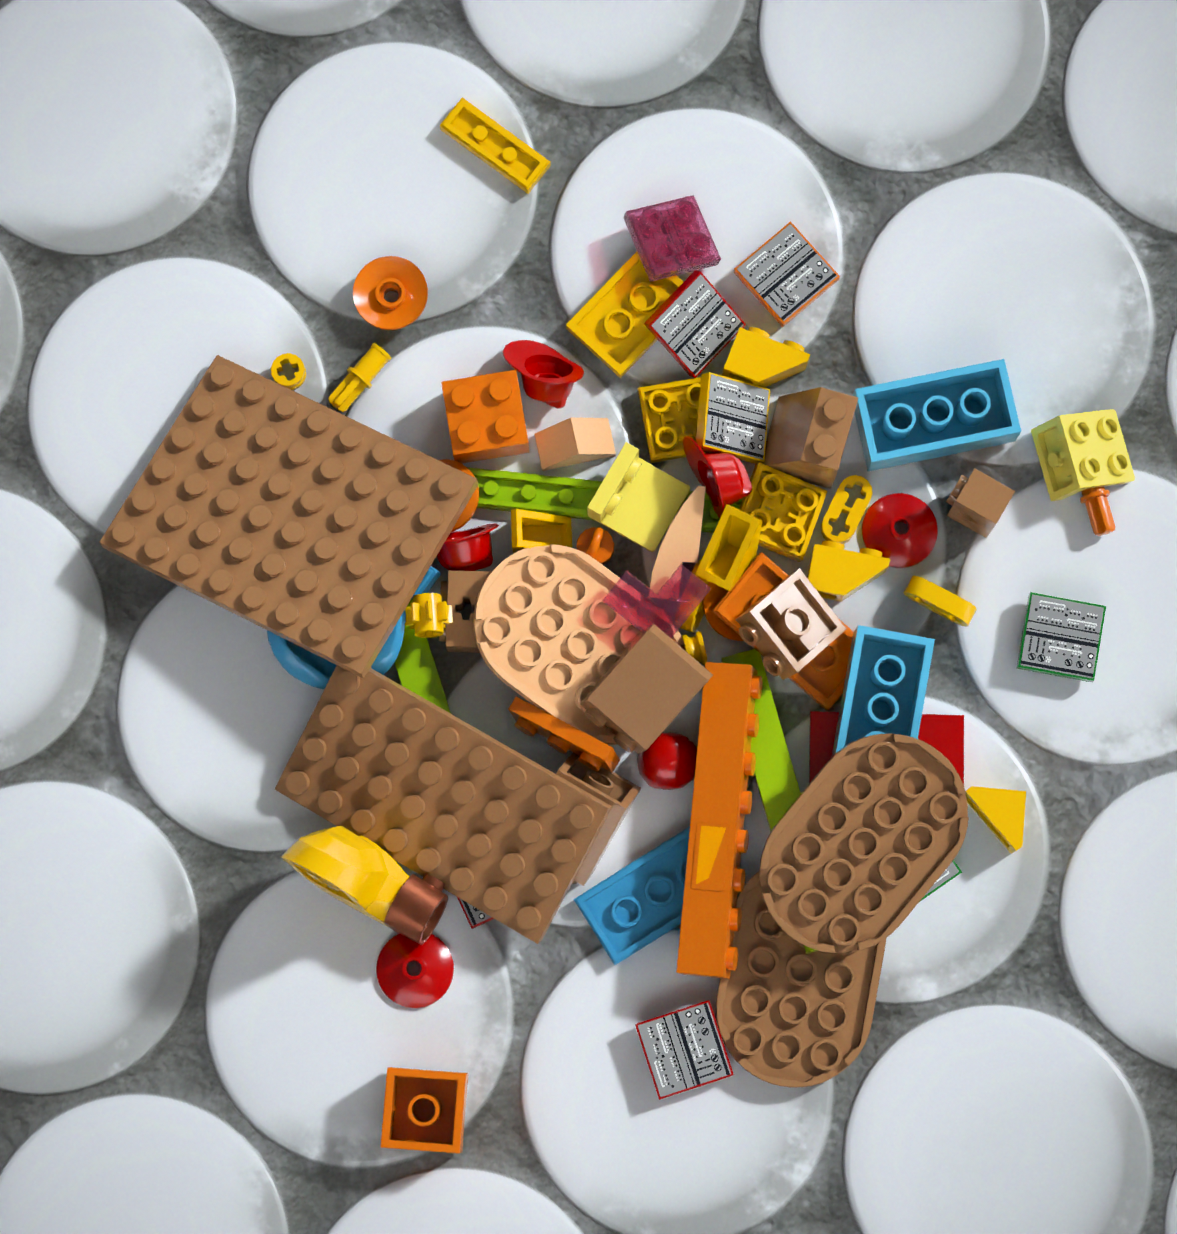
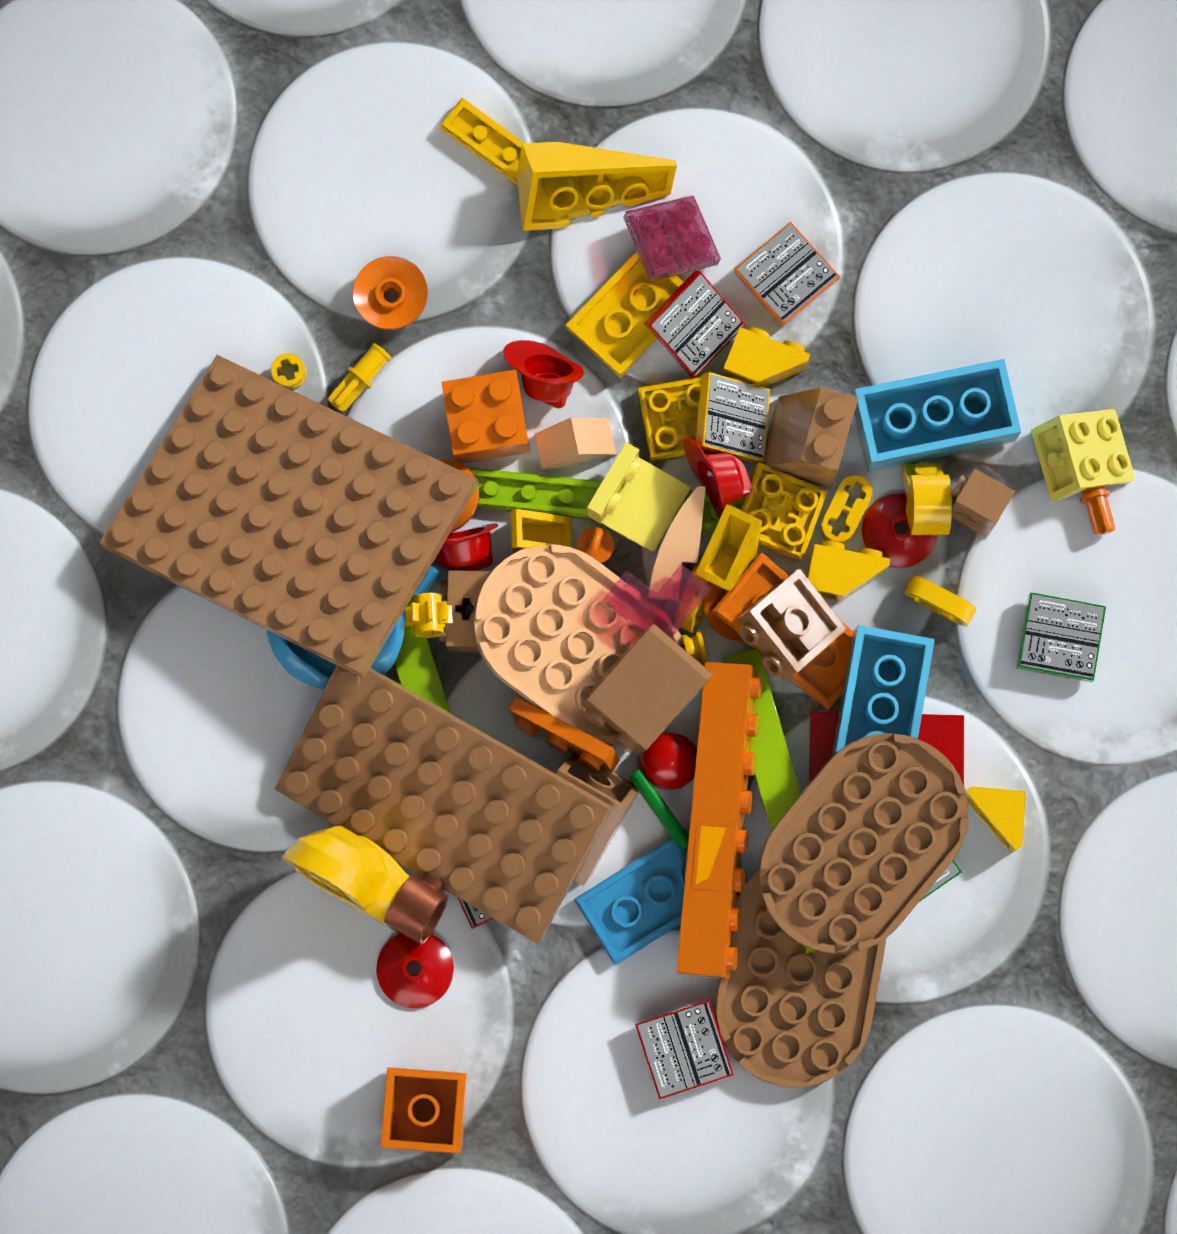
none -> yellow wedge [517,142,677,231]
none -> green piece [629,769,689,851]
none -> yellow brick [901,462,952,535]

